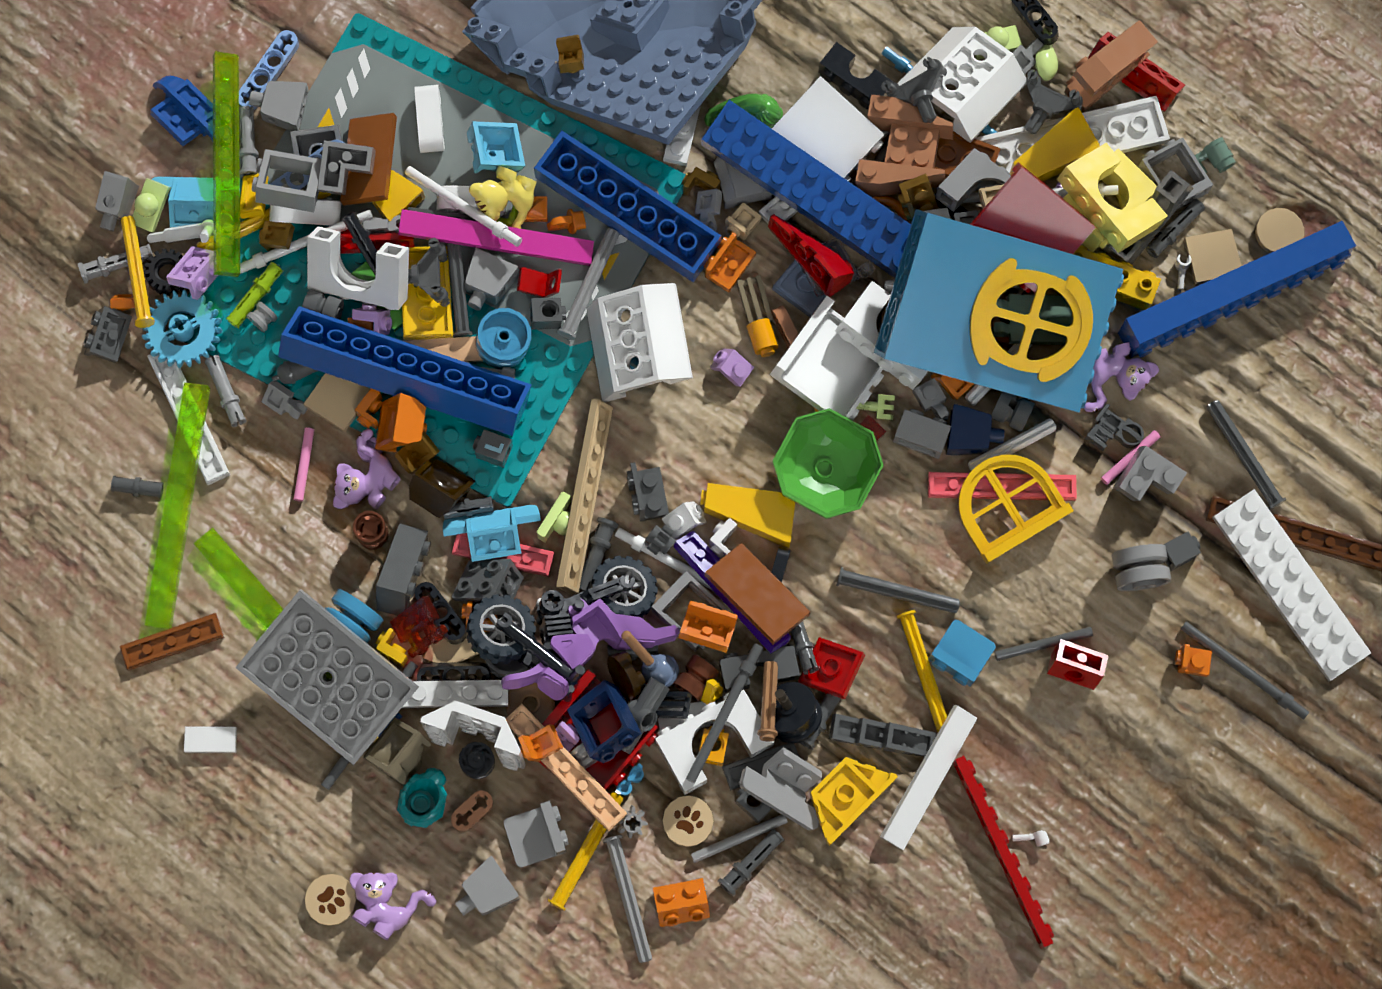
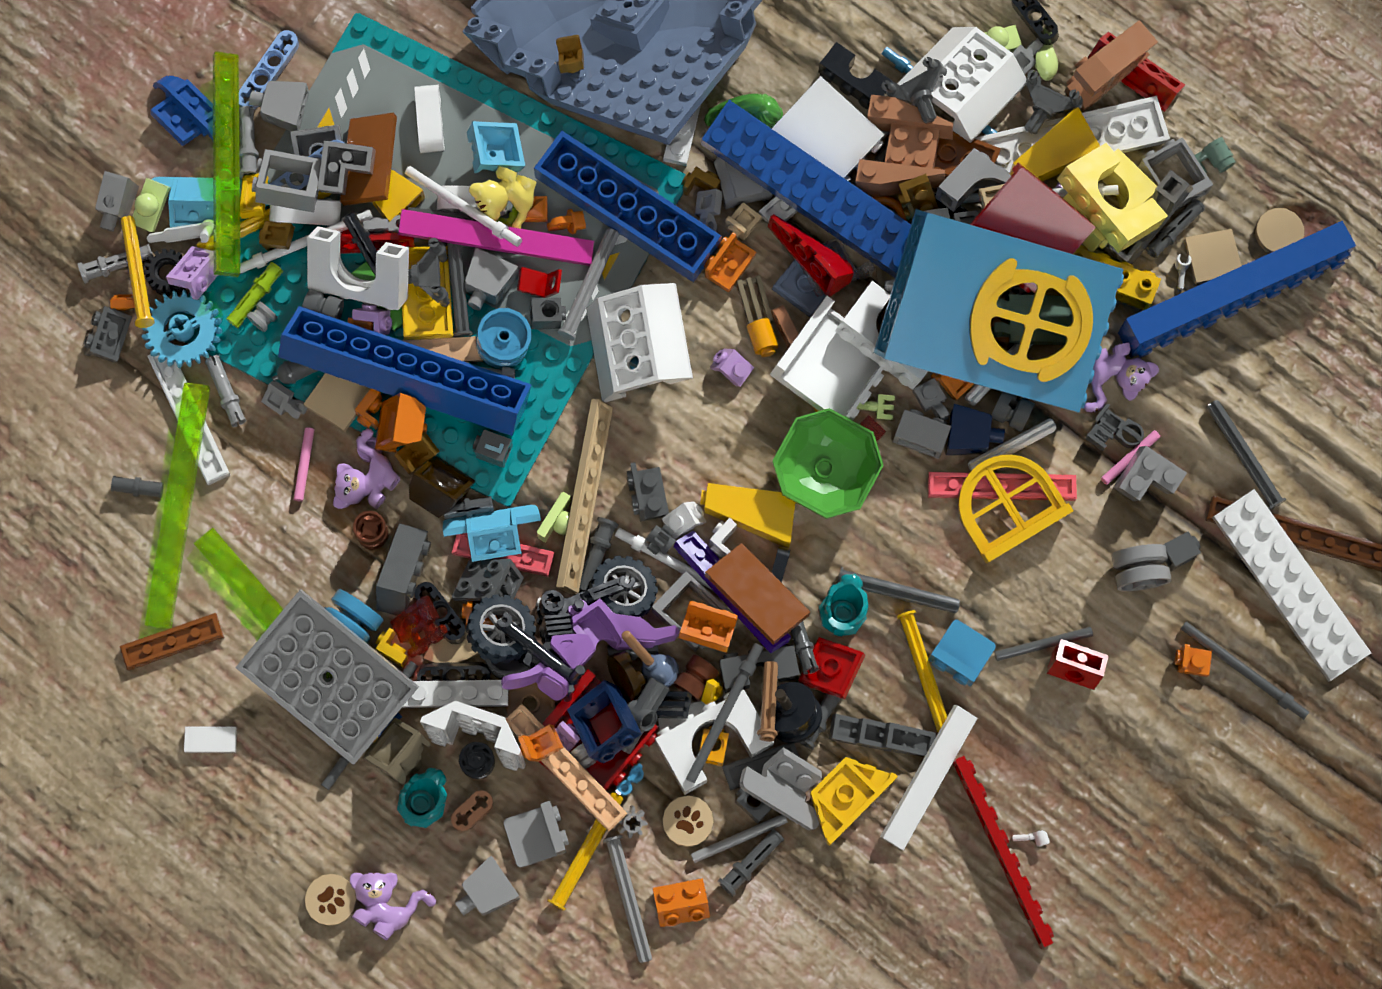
none -> teal piece [819,574,869,637]

